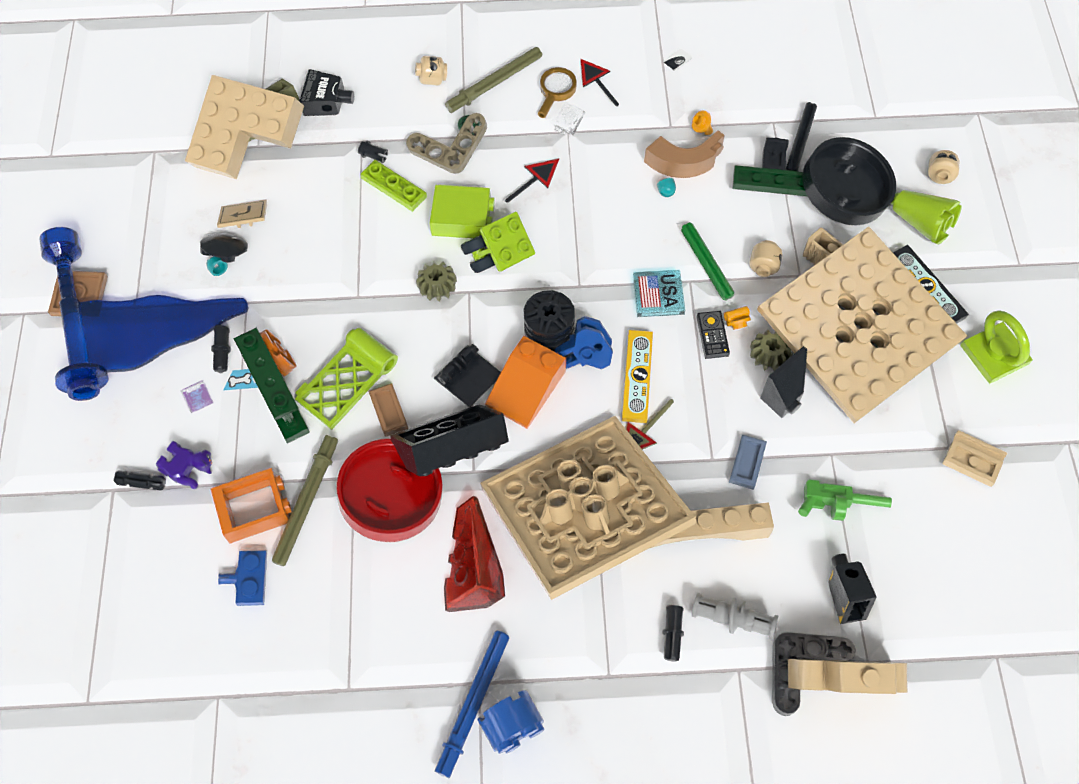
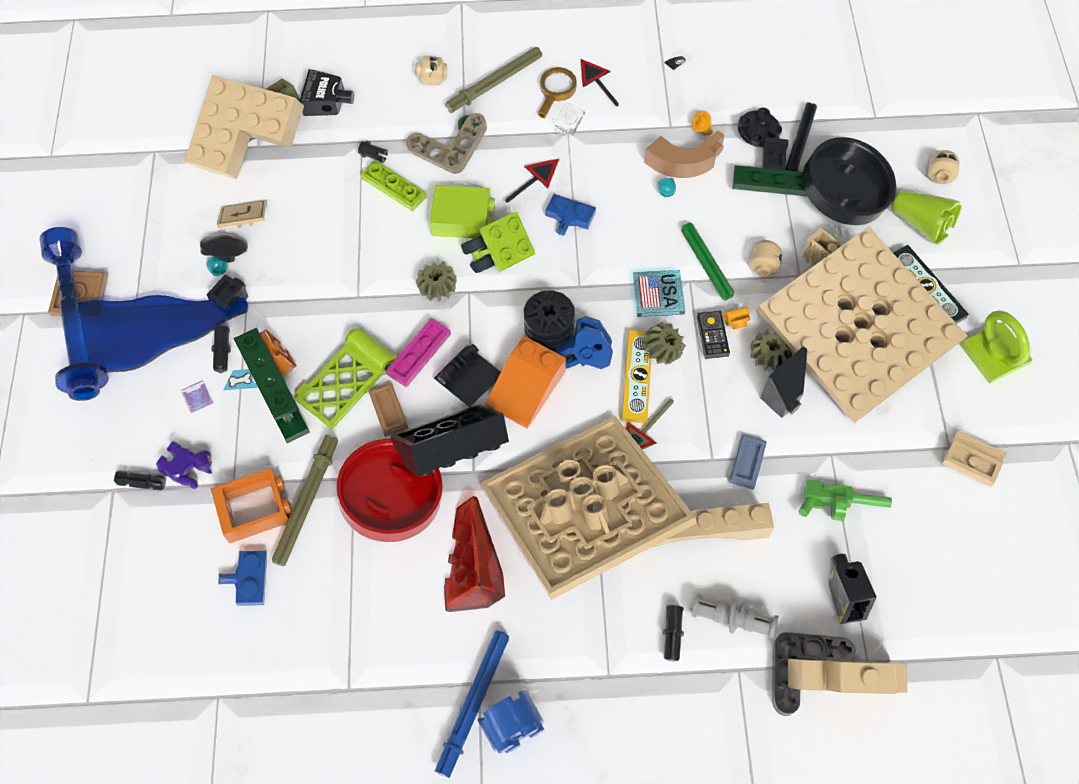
none -> black bracket [206,274,249,311]
none -> dark pink plate [386,318,451,388]
none -> blue plate [545,194,596,236]
none -> olive gear [643,322,686,365]
none -> black dish [738,107,782,147]

